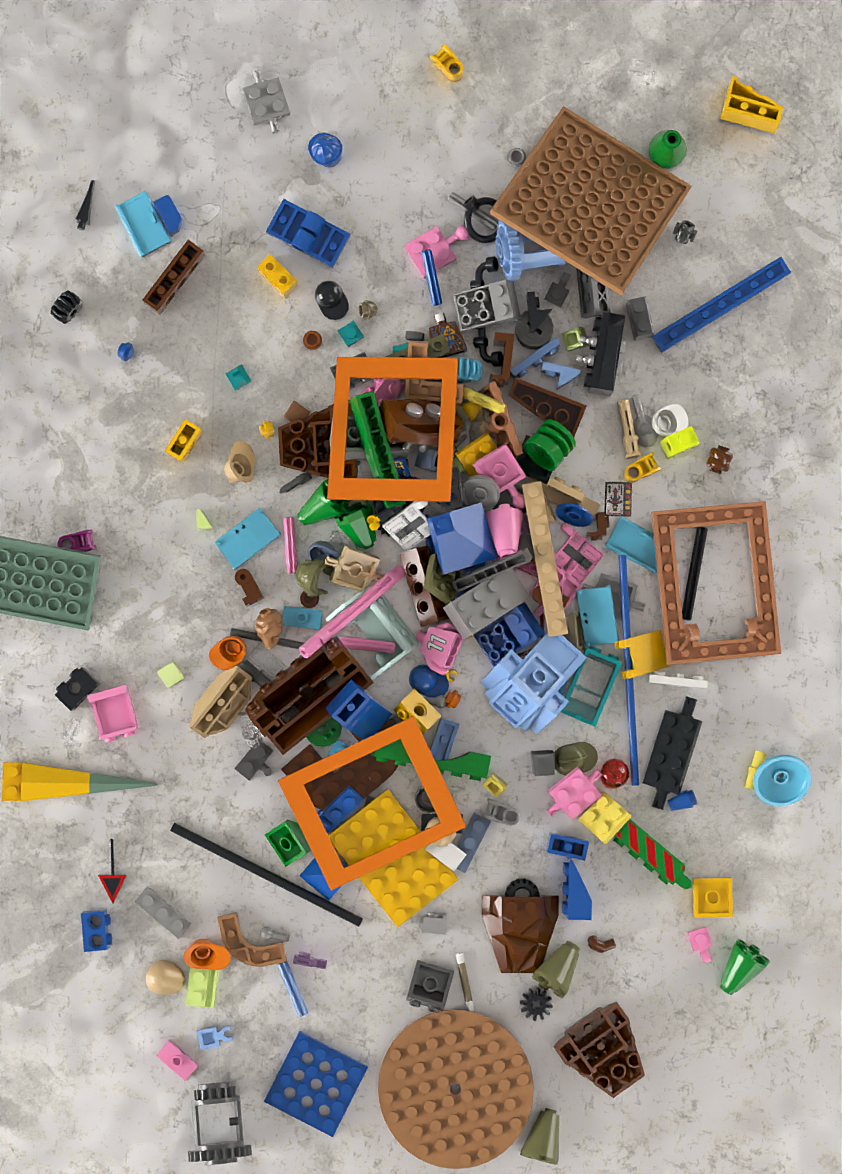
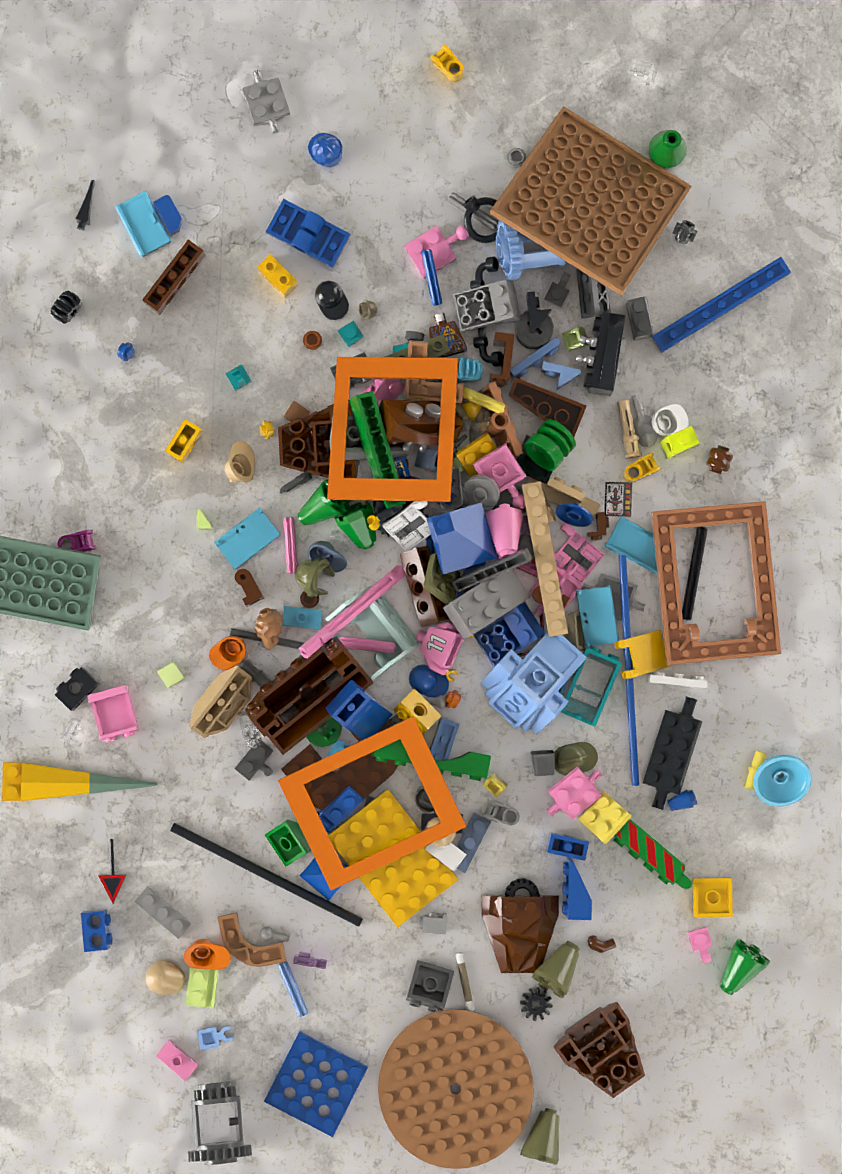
tan plate [325,546,385,592] -> none
clear red hair [600,758,630,790] -> none
yellow wedge [720,76,784,134] -> none

